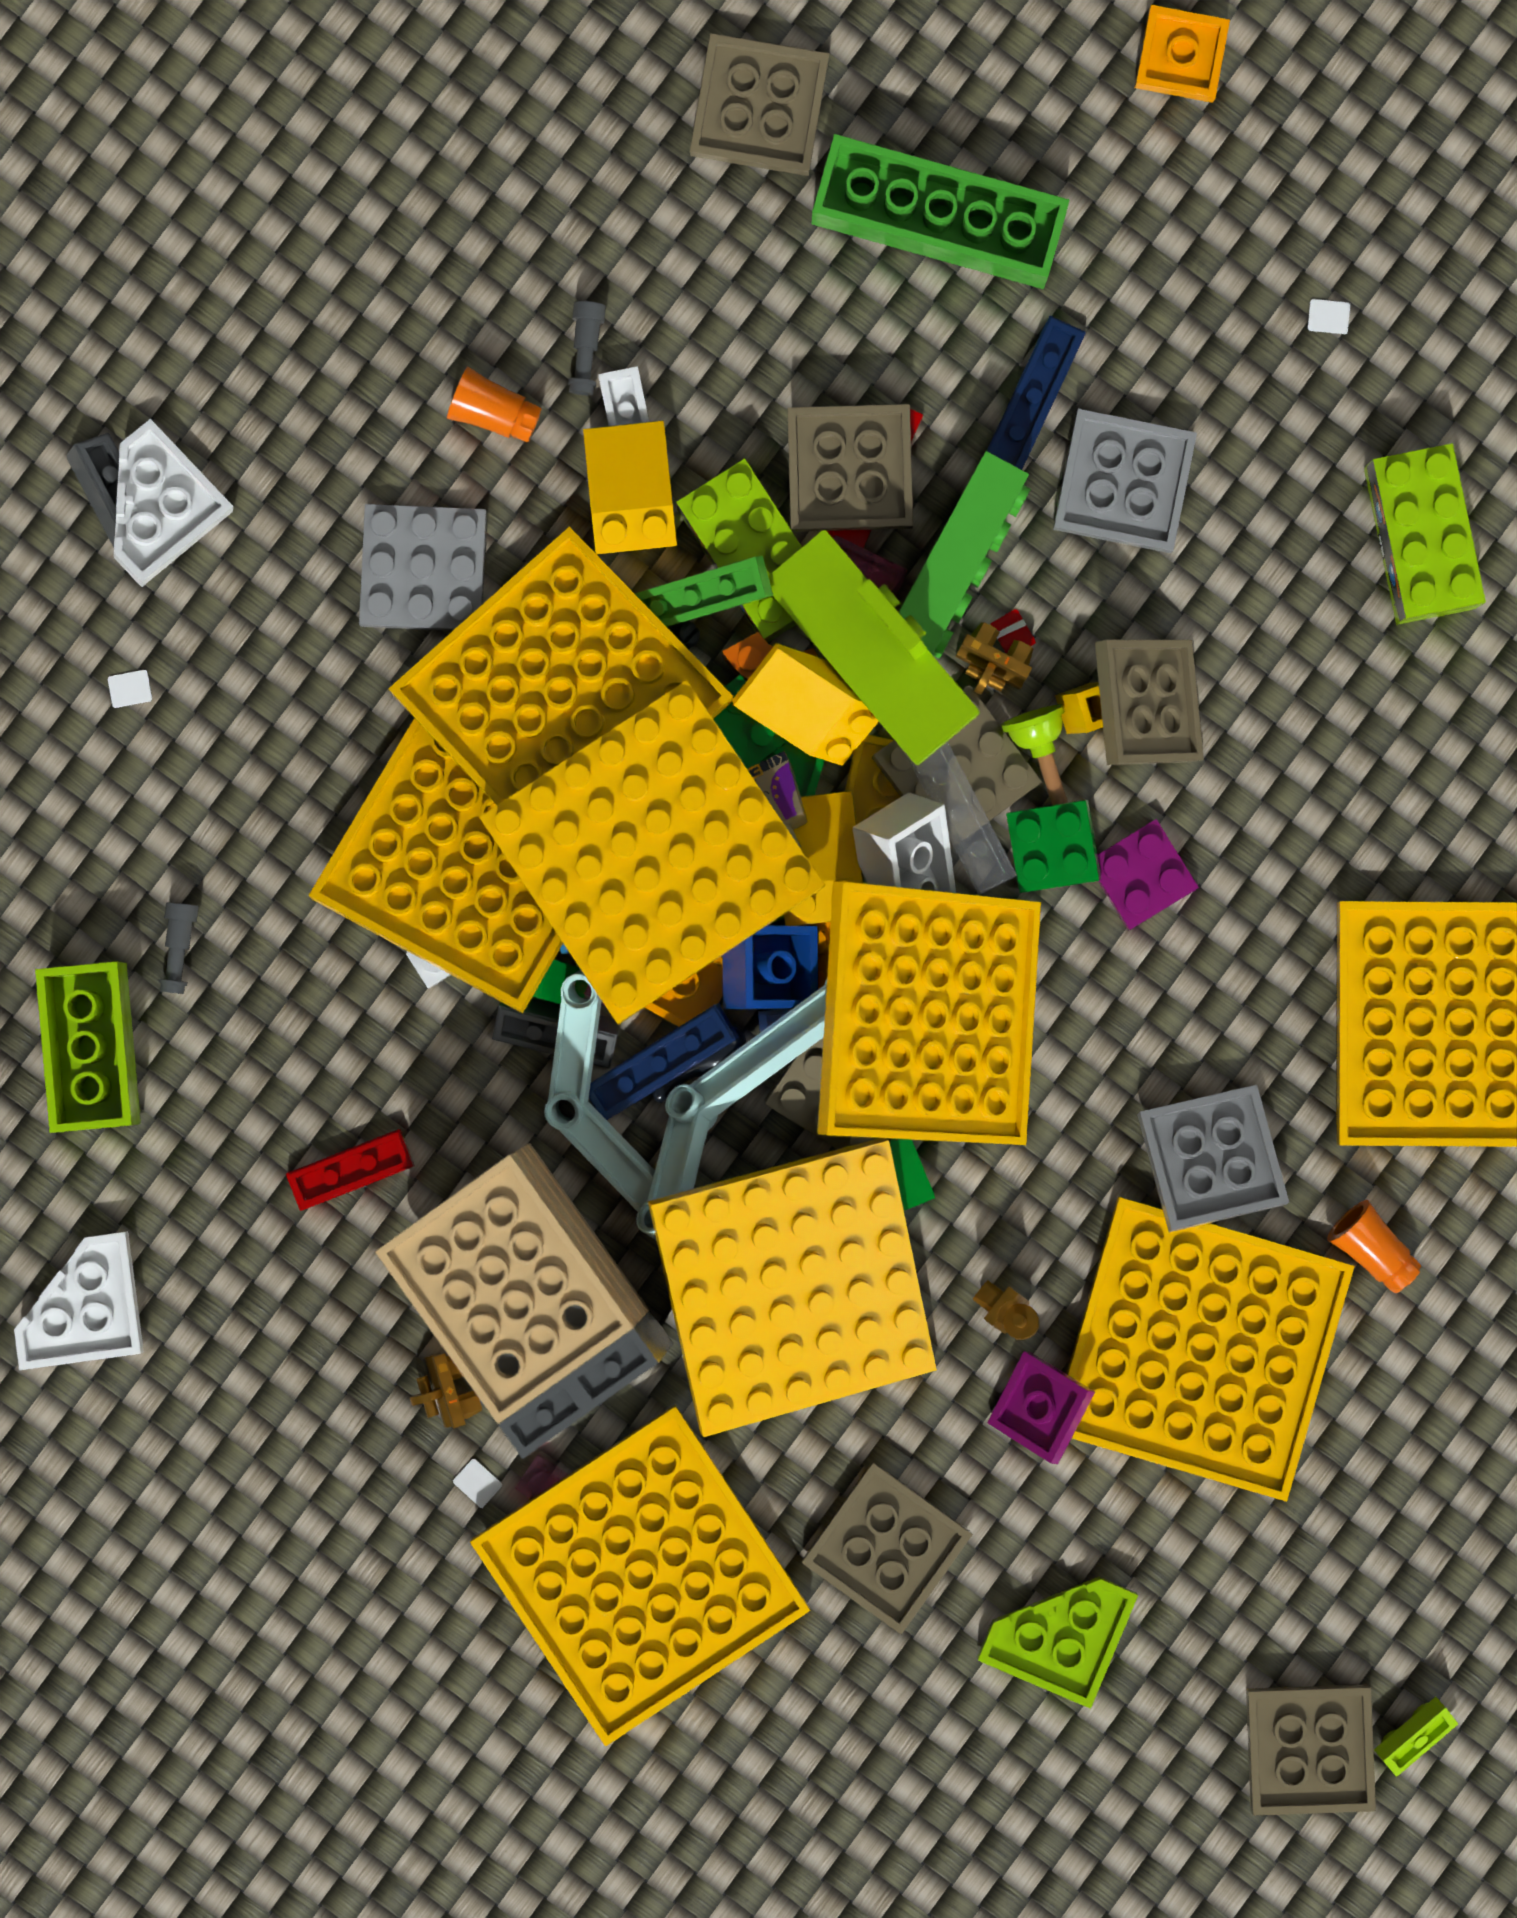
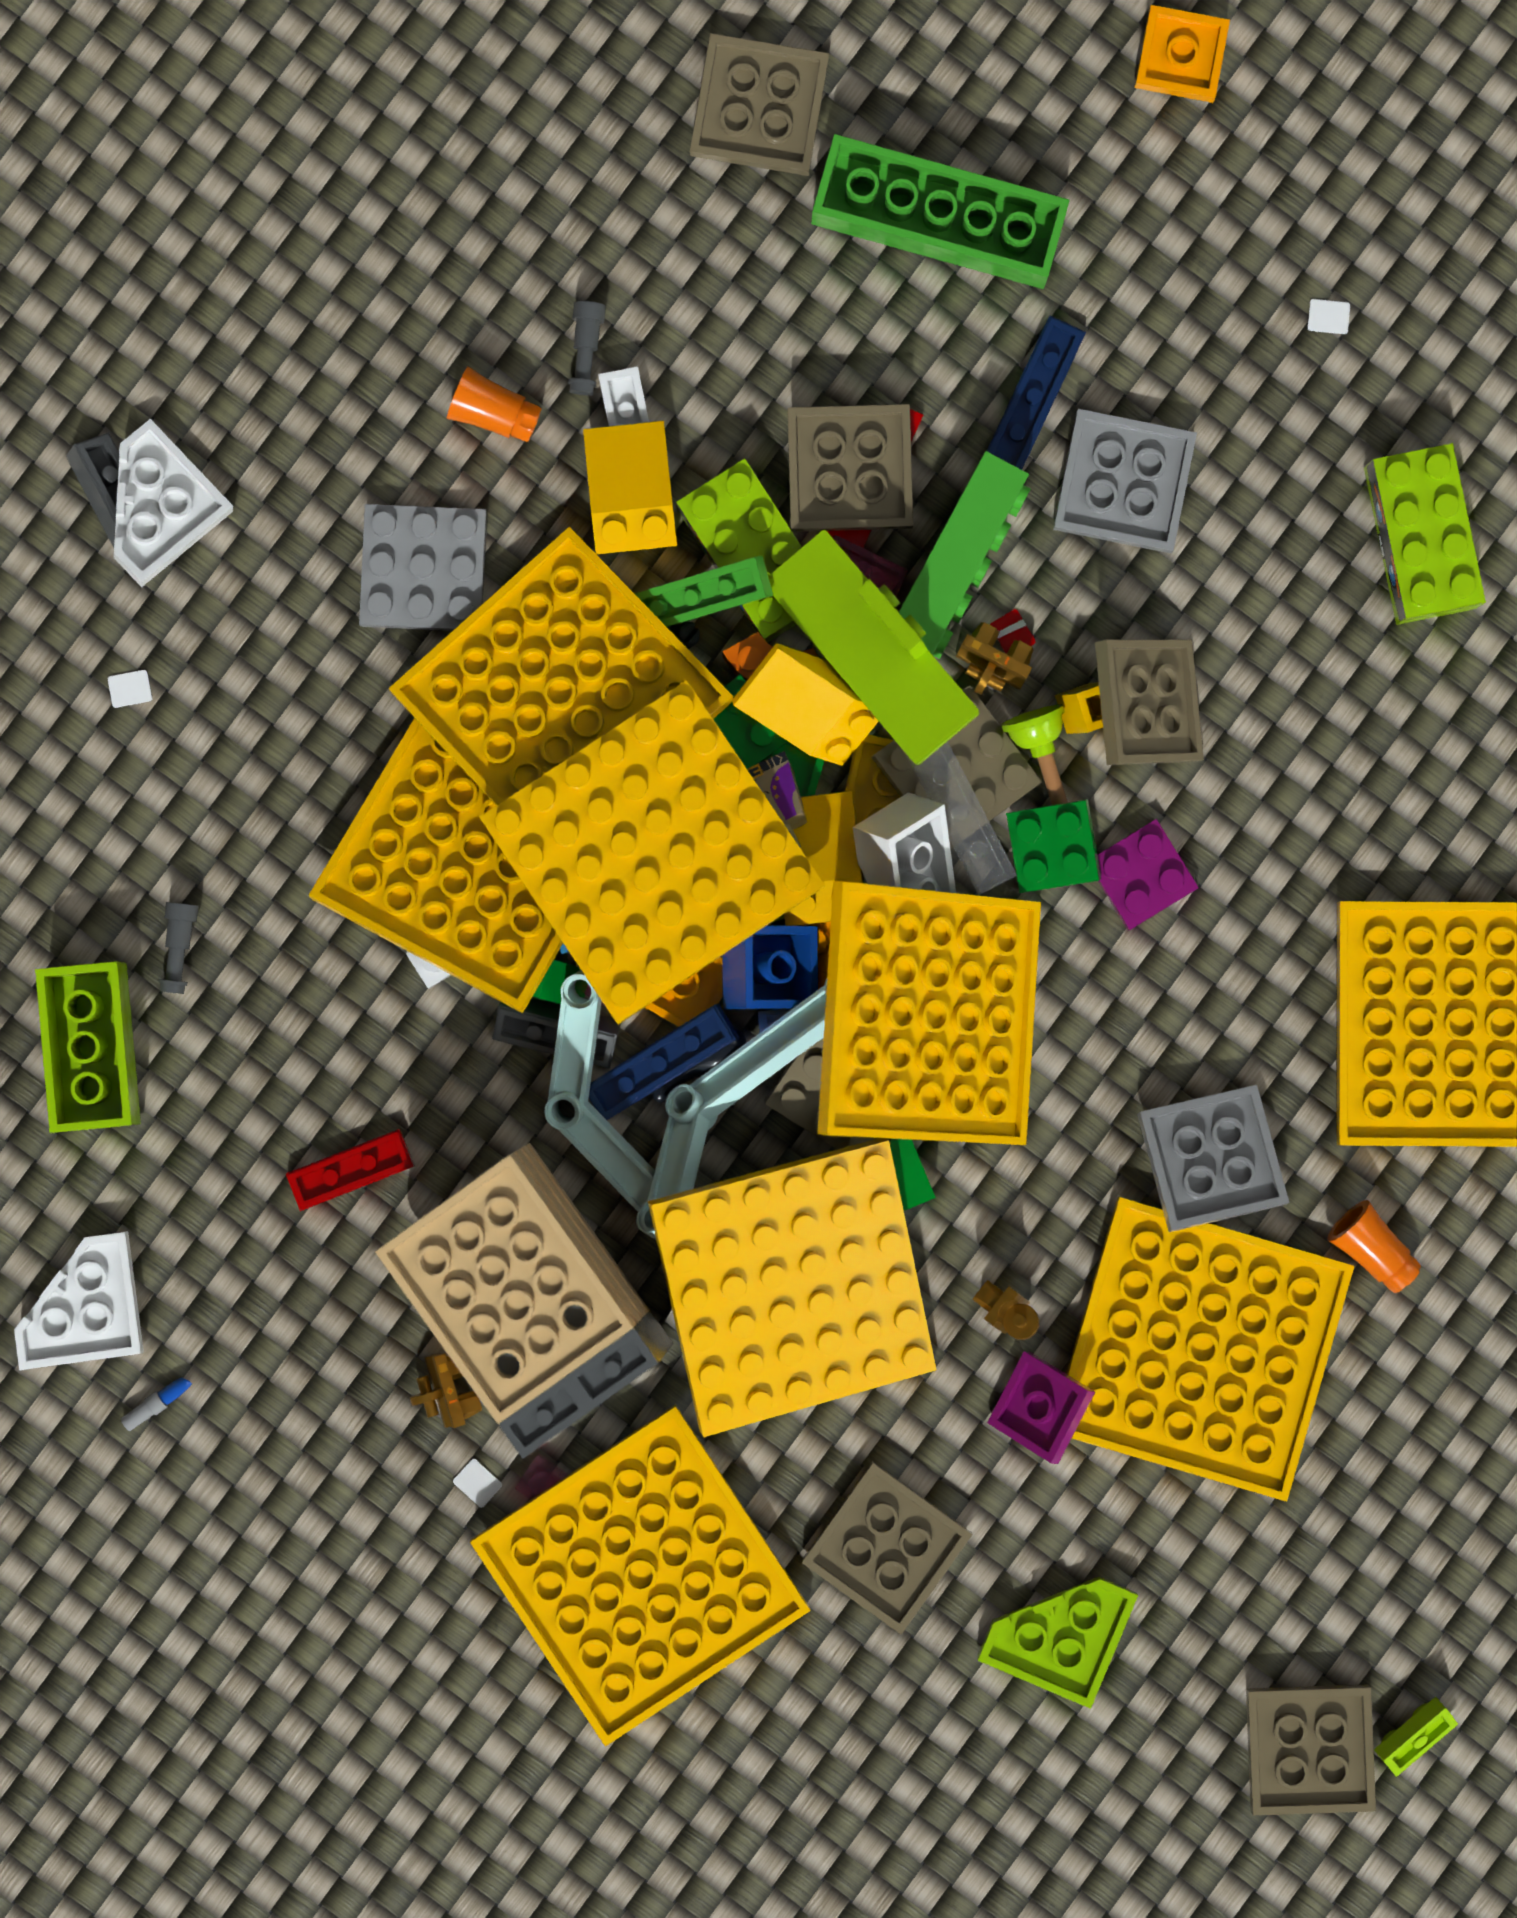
none -> light grey piece [121,1378,192,1431]

